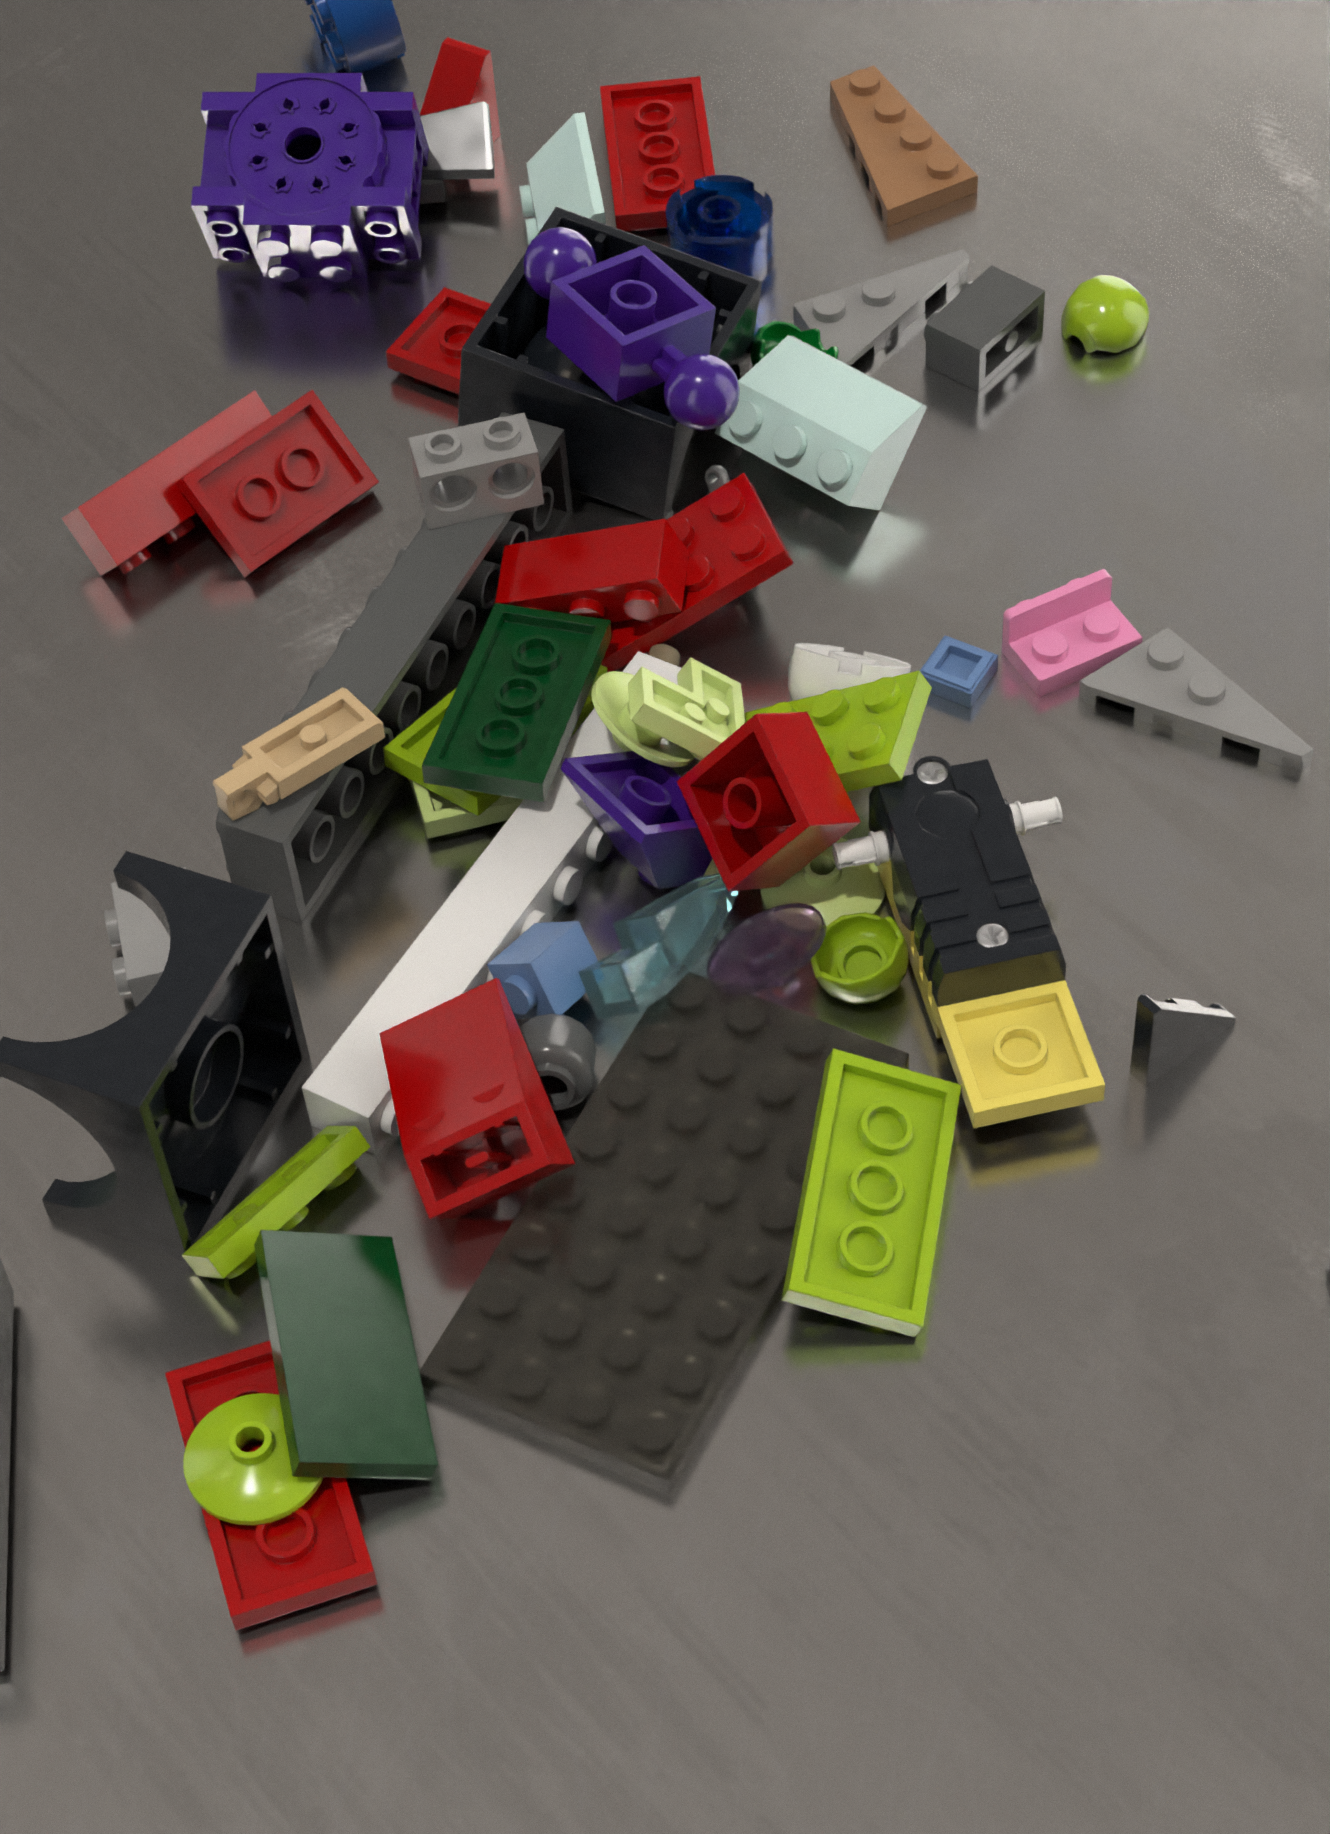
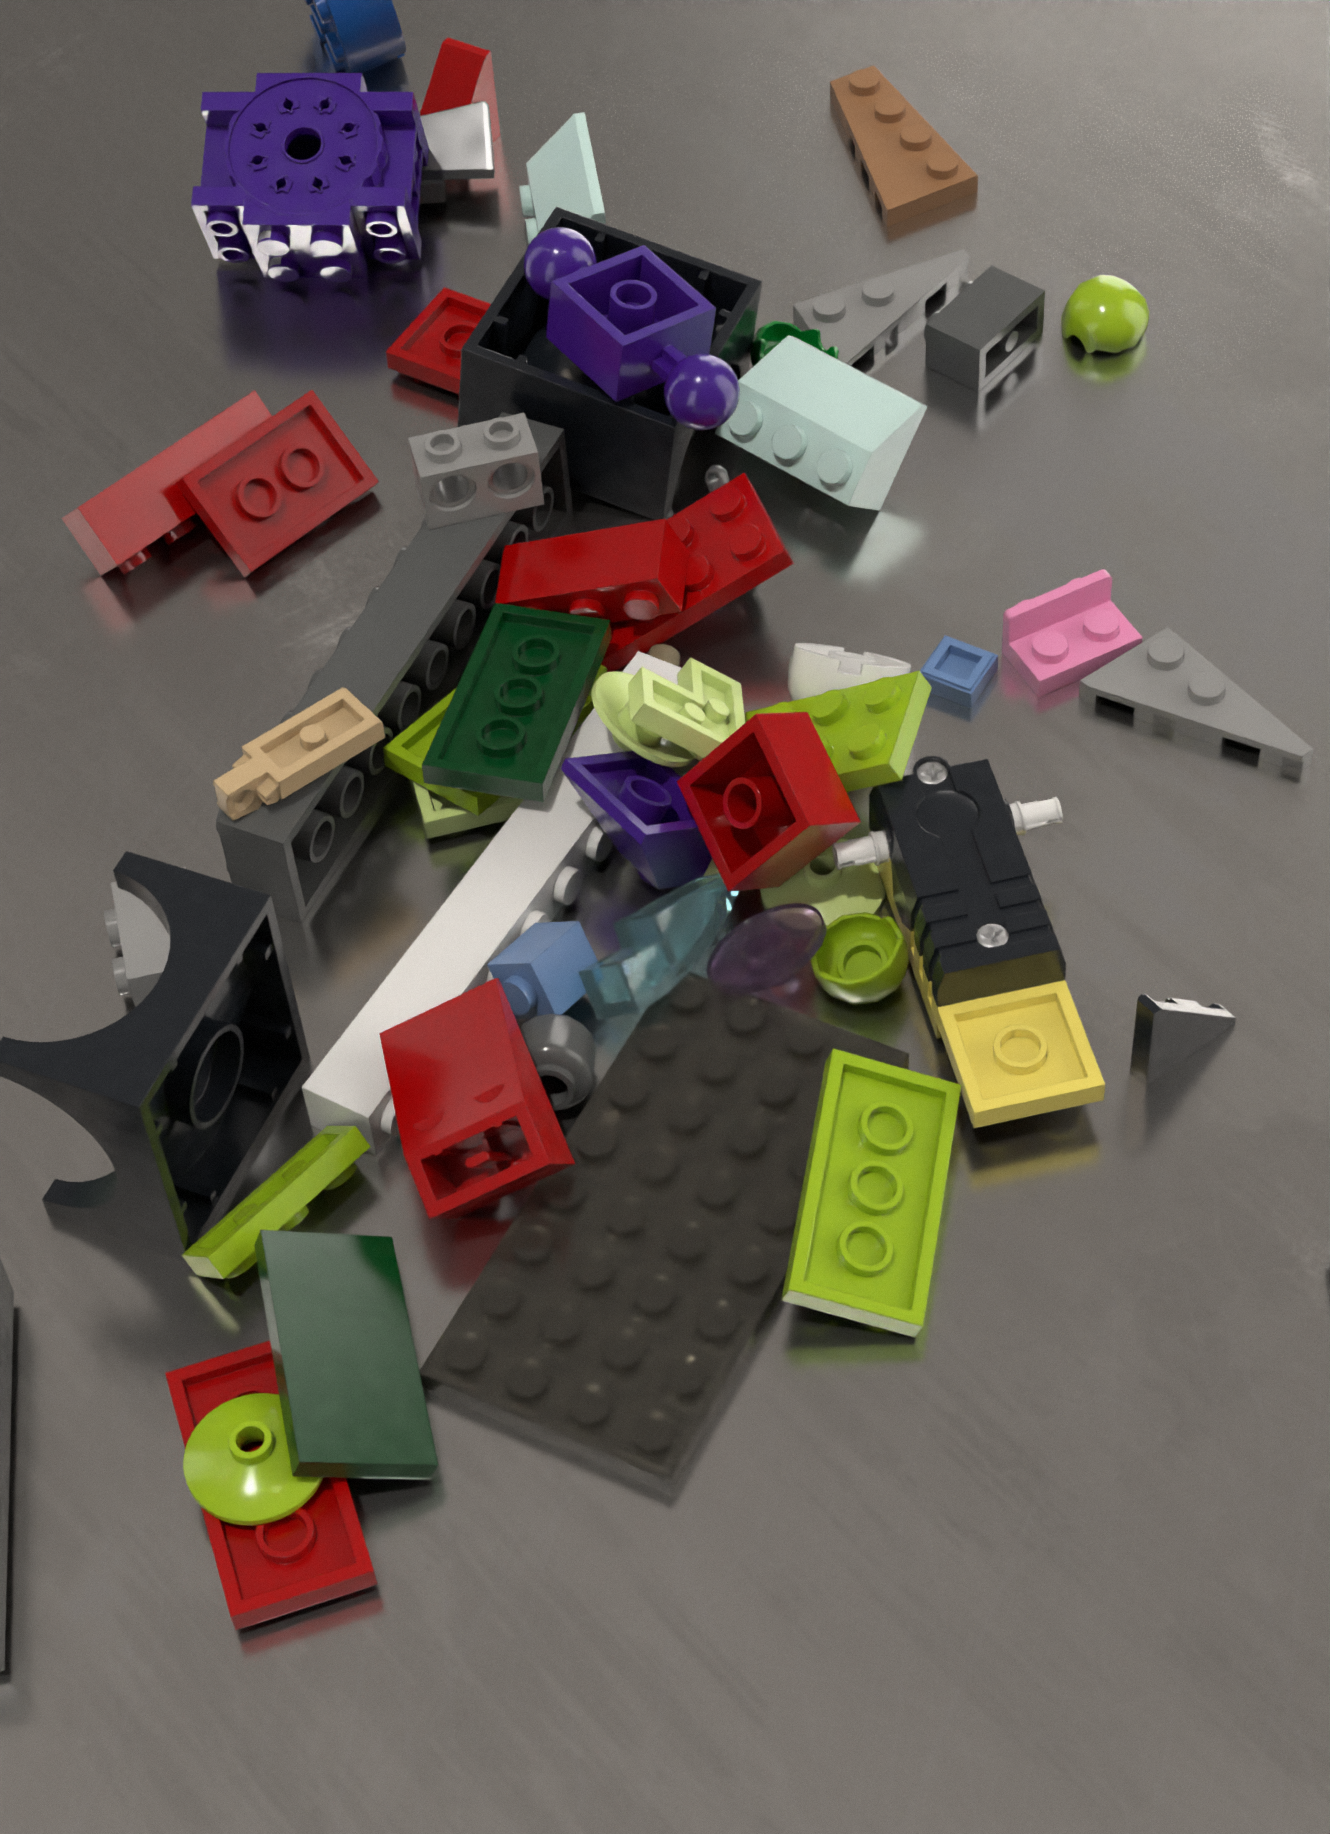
red plate [600,76,721,232] -> none
clear blue brick [666,175,775,281] -> none

